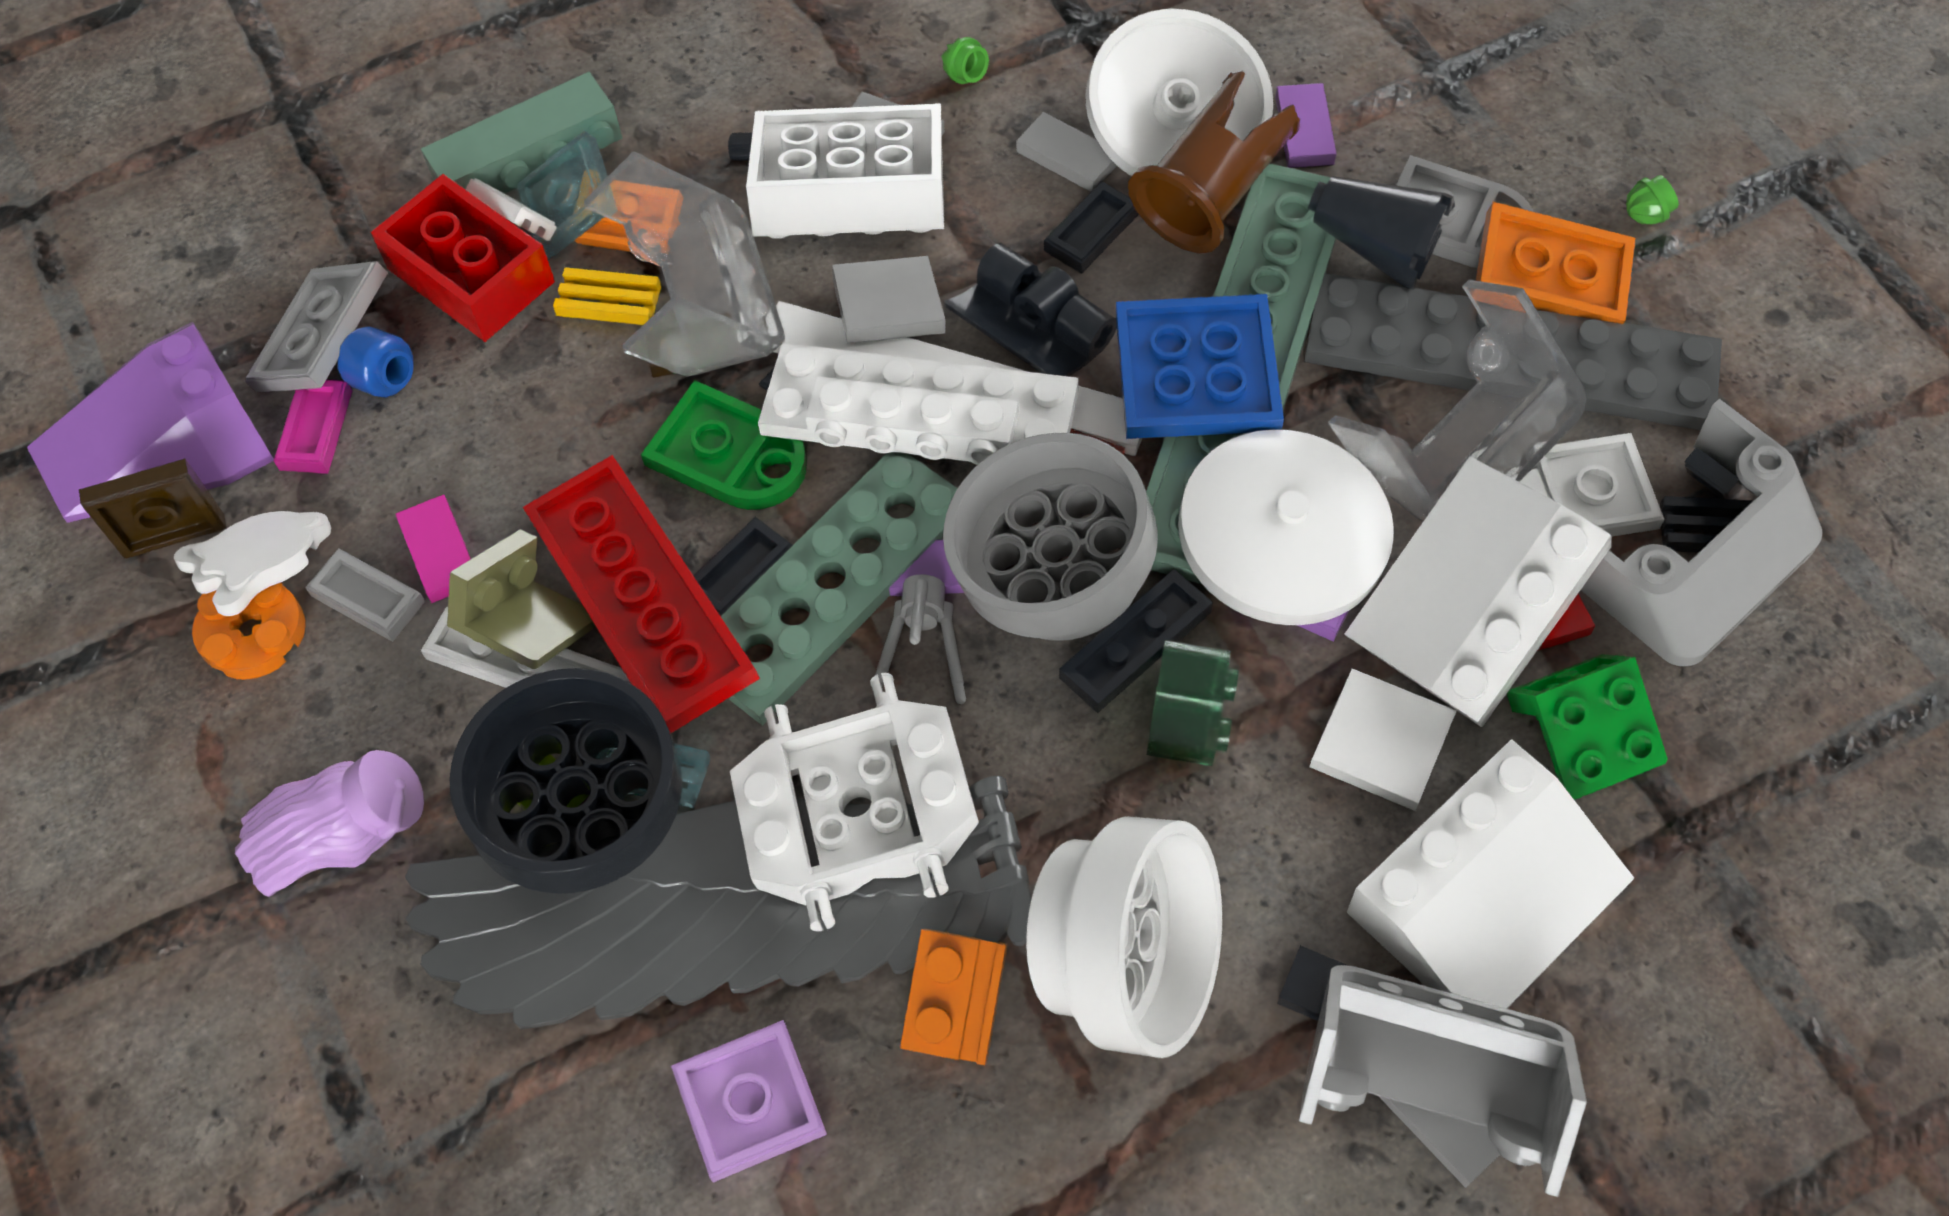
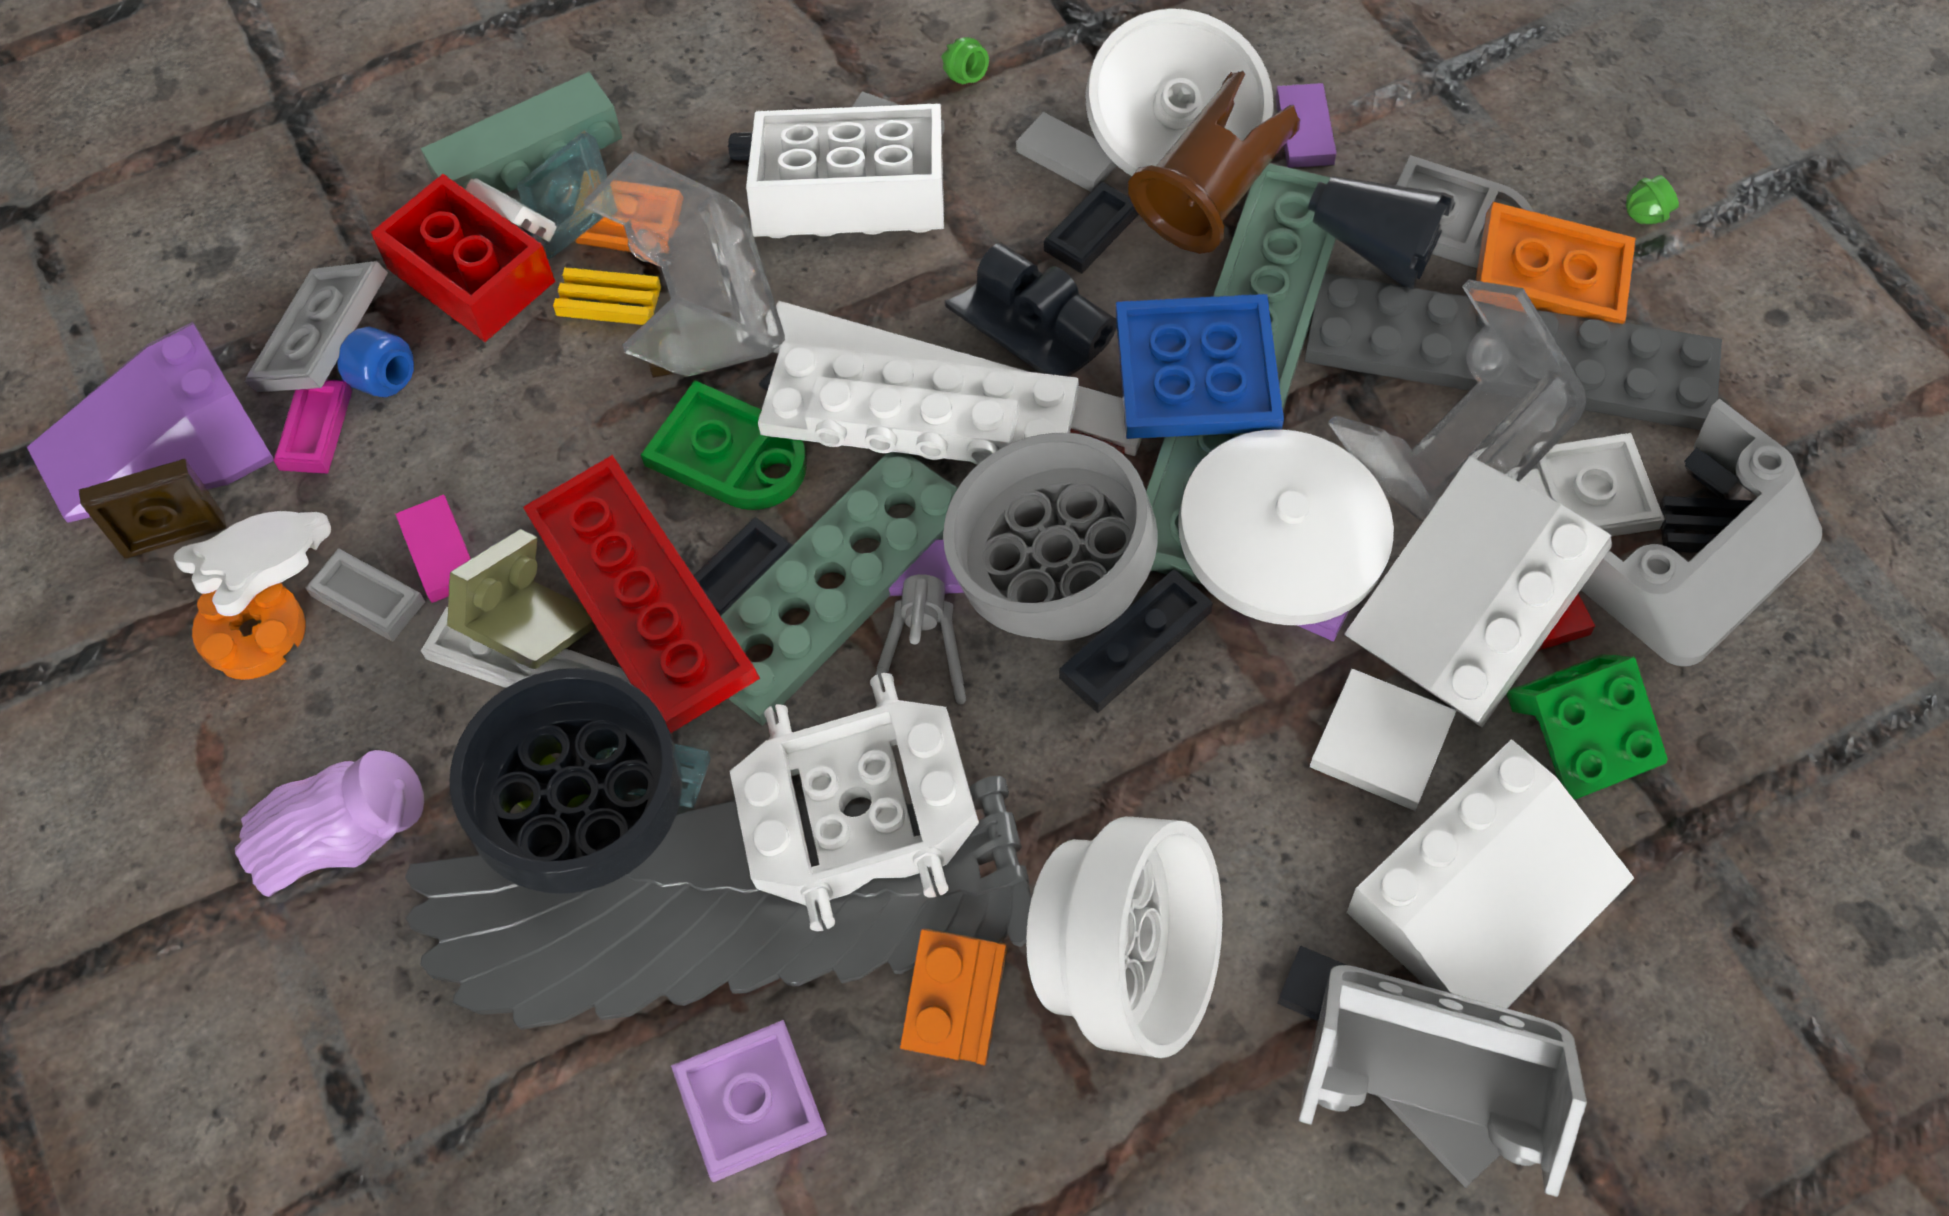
light grey tile [832,256,946,343] -> none
clear green brick [1146,640,1239,766] -> none

